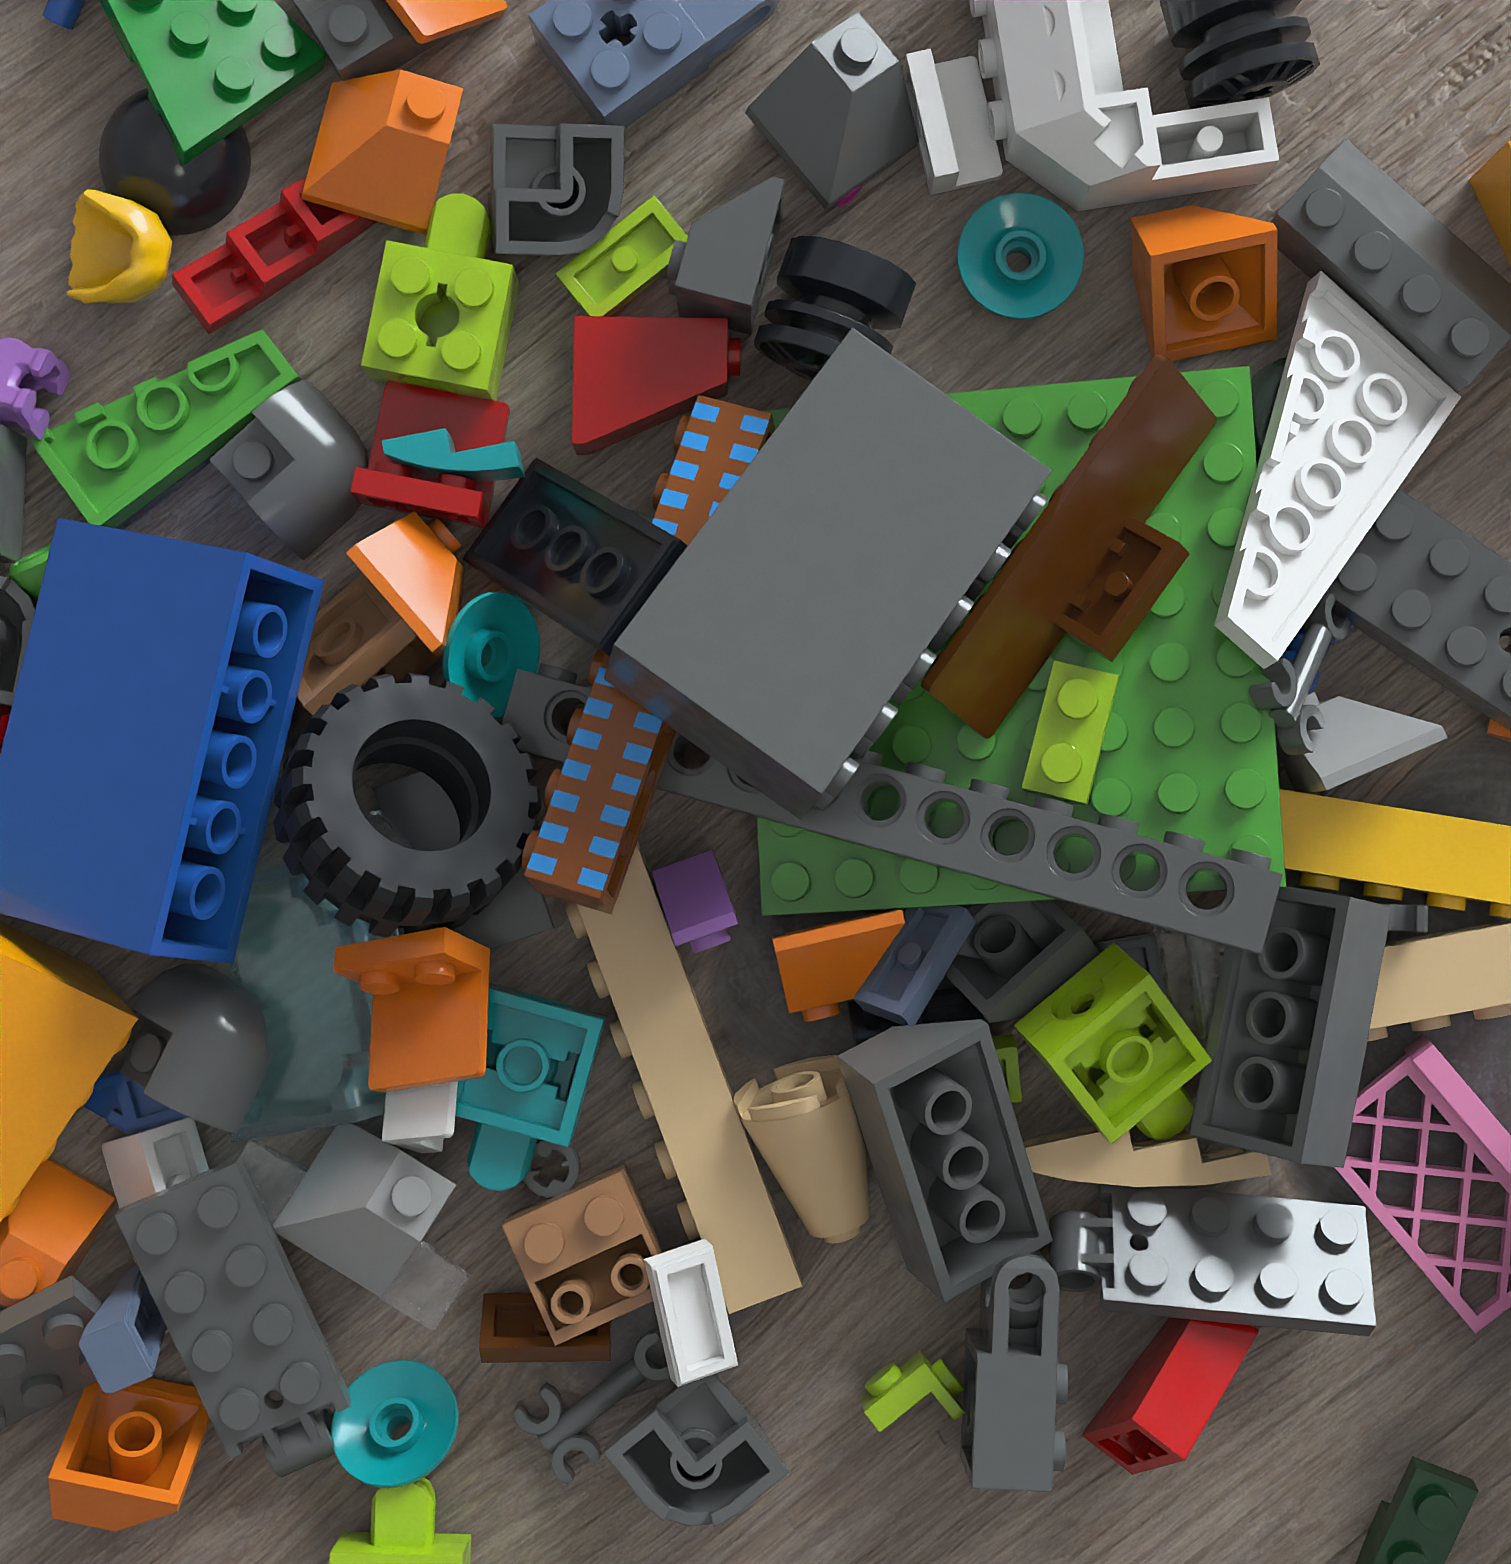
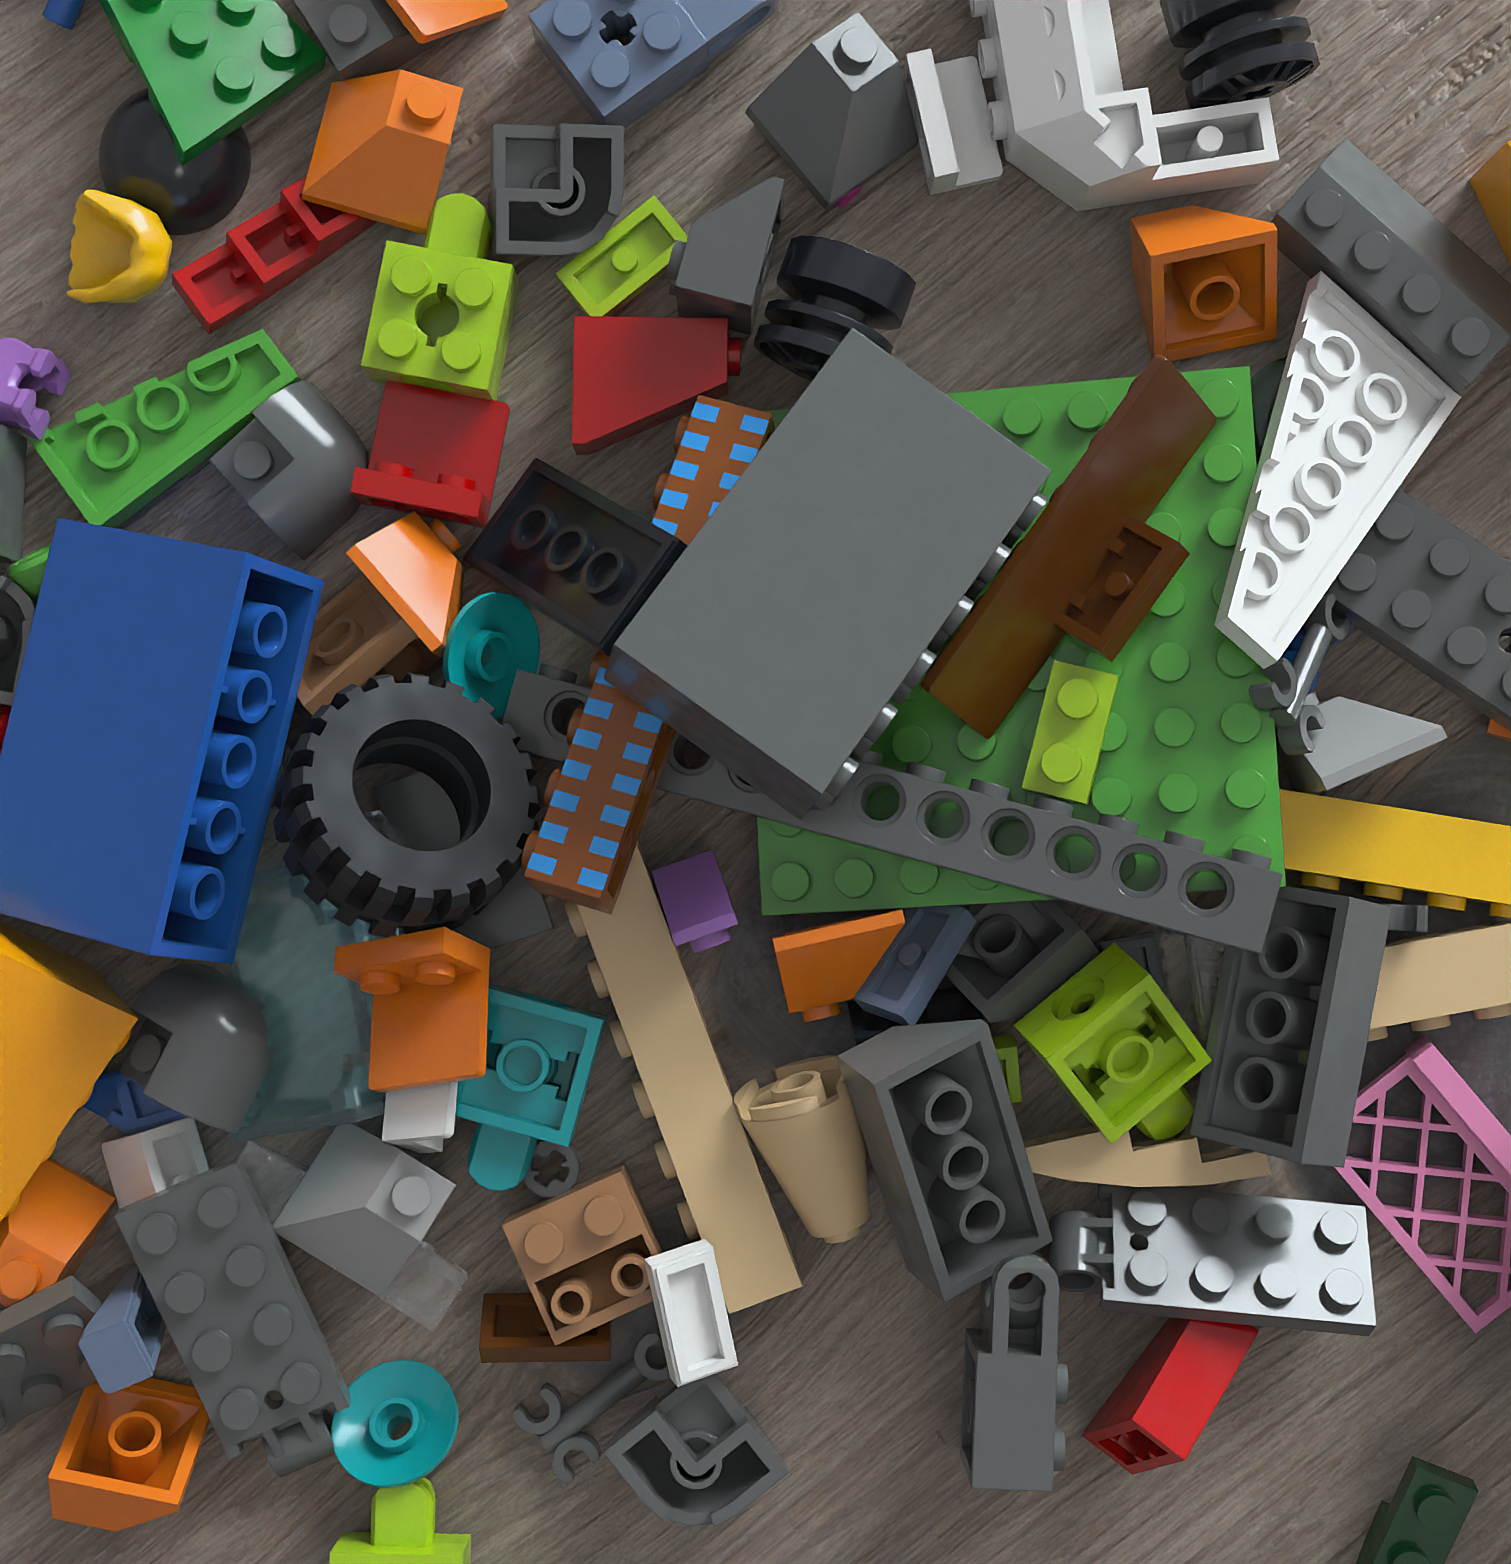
teal slope [382,428,525,482] -> none
lime bracket [861,1350,965,1432] -> none
teal dish [957,193,1084,320] -> none

